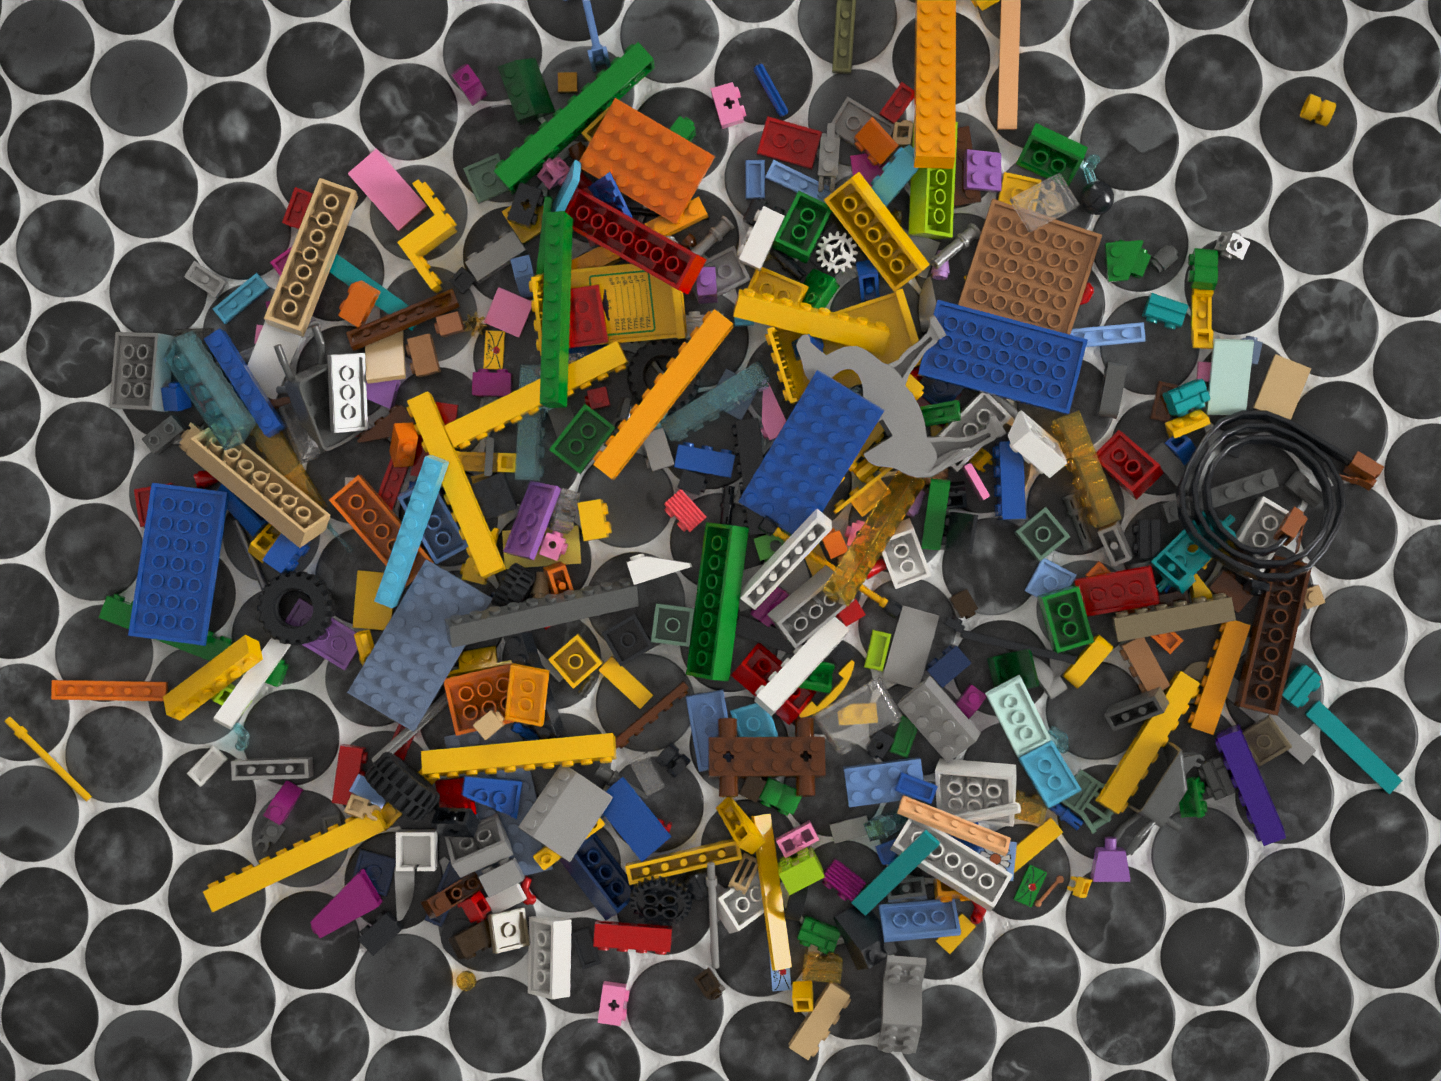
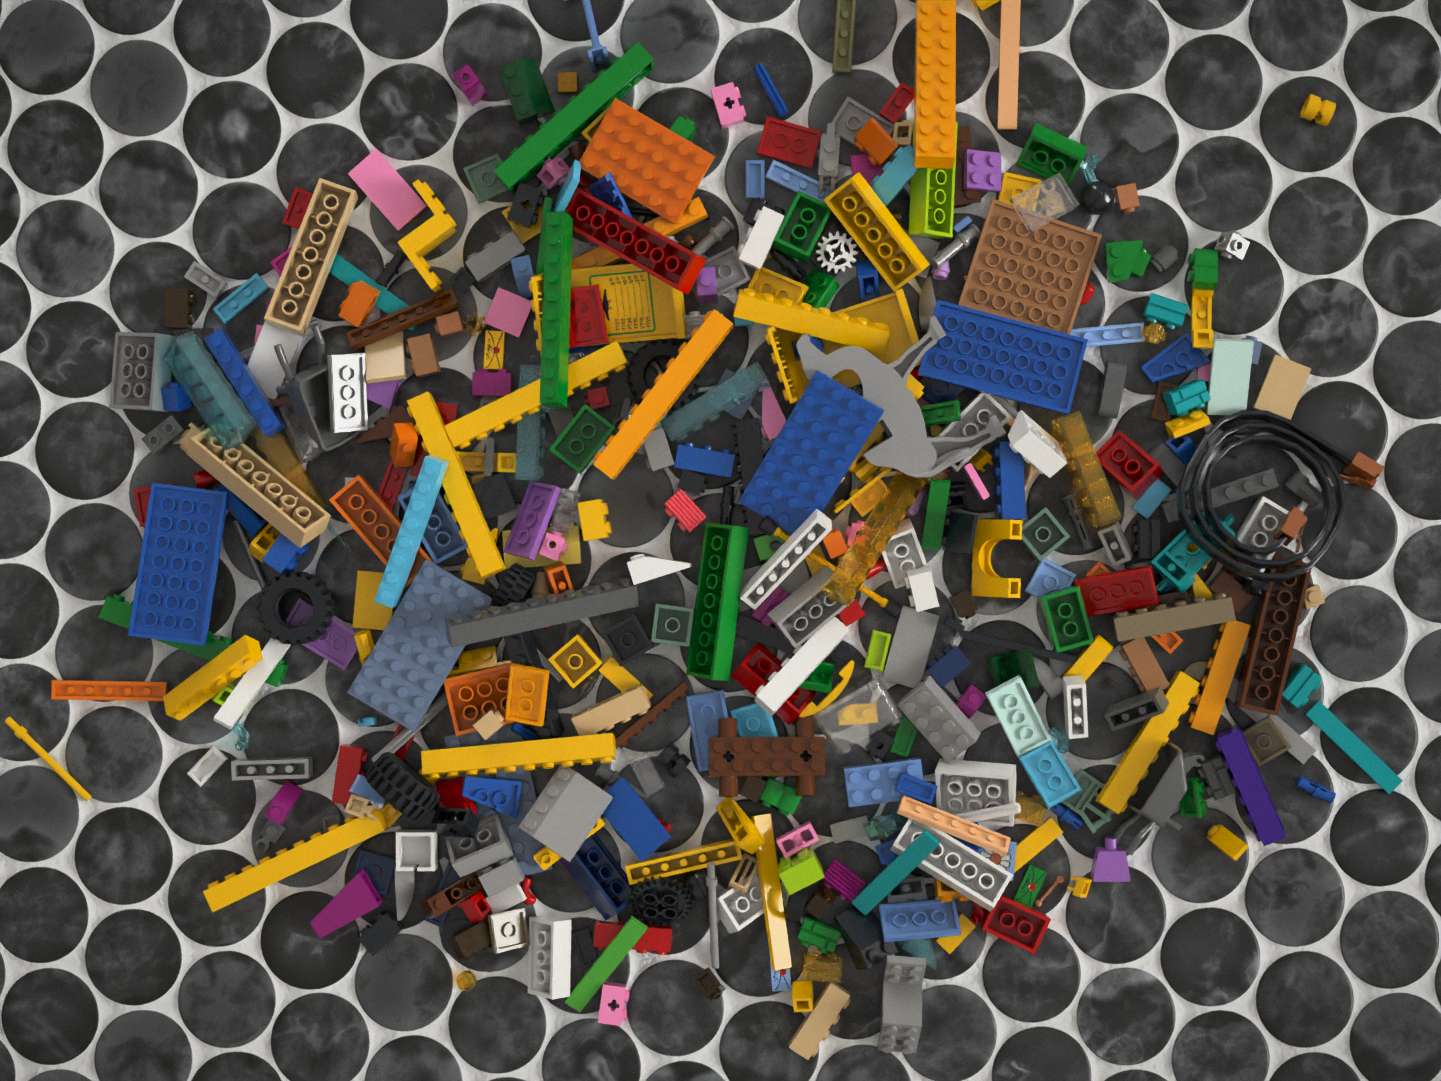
none -> dark brown brick [164,289,195,329]
none -> medium azure tile [357,716,377,727]
none -> black pin [376,250,408,288]
none -> bright green tile [564,916,647,1013]
none -> tan brick [571,683,651,736]
none -> dark brown brick [804,884,837,920]
none -> clear light blue slope [901,938,937,969]
none -> white brick [904,565,939,612]
none -> medium blue tile [953,216,972,236]
none -> yellow arch [971,519,1022,598]
none -> red brick [979,894,1051,954]
none -> white brick [1063,675,1088,739]
none -> nougat brick [1113,183,1140,214]
none -> medium azure tile [1131,479,1171,520]
none -> blue wing [1140,332,1211,384]
none -> clear yellow gear [1141,322,1167,345]
none -> yellow slope [1206,823,1249,861]
none -> blue pin [1295,776,1336,804]

